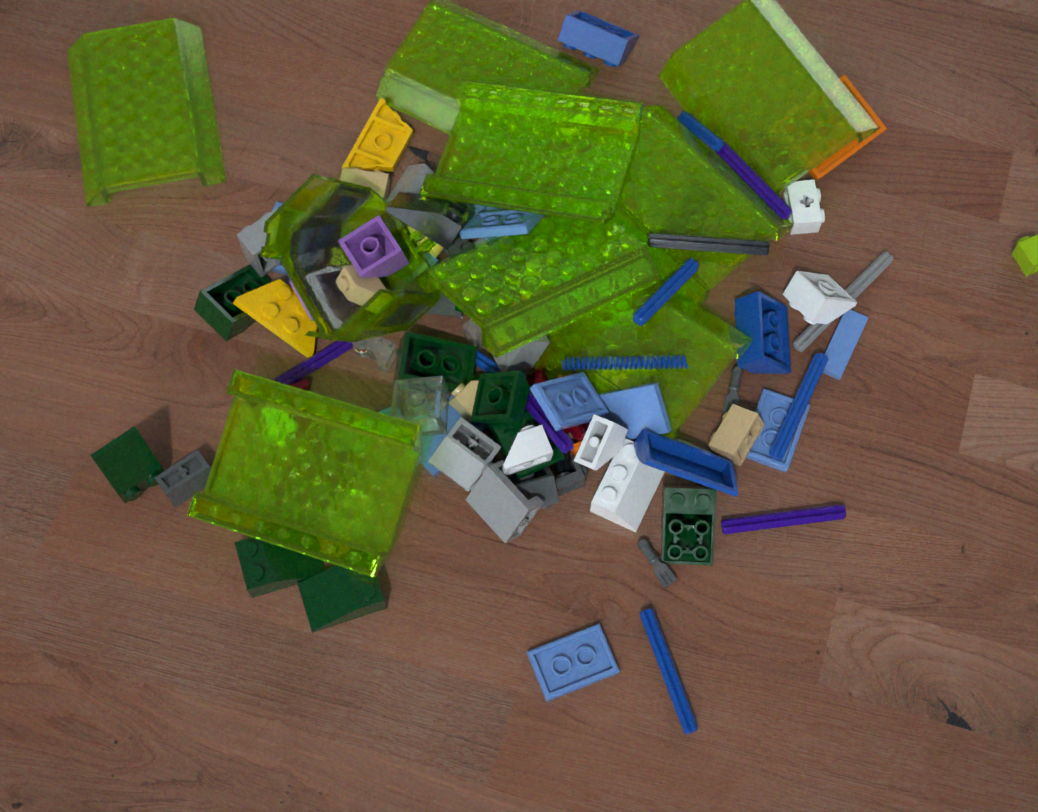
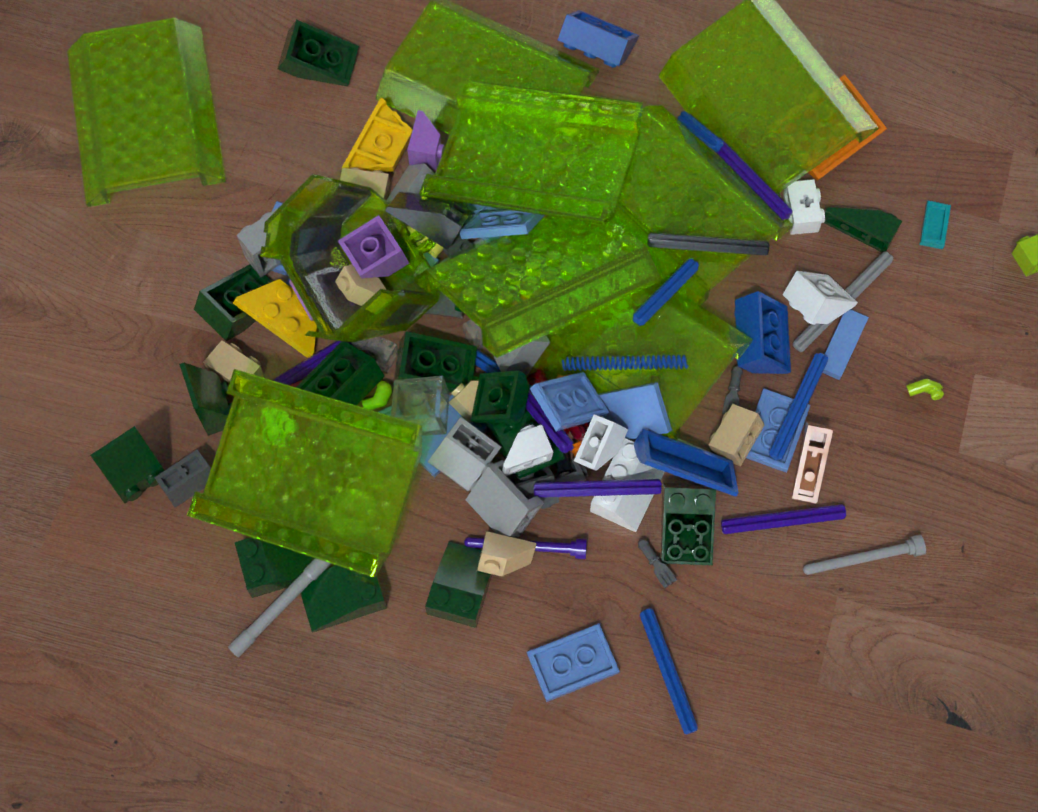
none -> dark green slope [179,362,238,436]
none -> tan brick [203,340,264,398]
none -> light grey piece [228,552,331,658]
none -> dark green slope [277,19,359,86]
none -> dark green slope [292,340,385,428]
none -> lime arm [361,381,392,412]
none -> medium lavender slope [407,110,446,176]
none -> dark green slope [425,542,492,628]
none -> dark purple piece [464,537,587,559]
none -> tan slope [477,531,536,576]
none -> dark purple axle [534,479,662,498]
none -> slope [792,422,833,504]
none -> light grey piece [803,535,926,575]
none -> dark green slope [824,207,902,253]
none -> lime arm [906,379,944,400]
none -> teal tile [919,200,951,250]

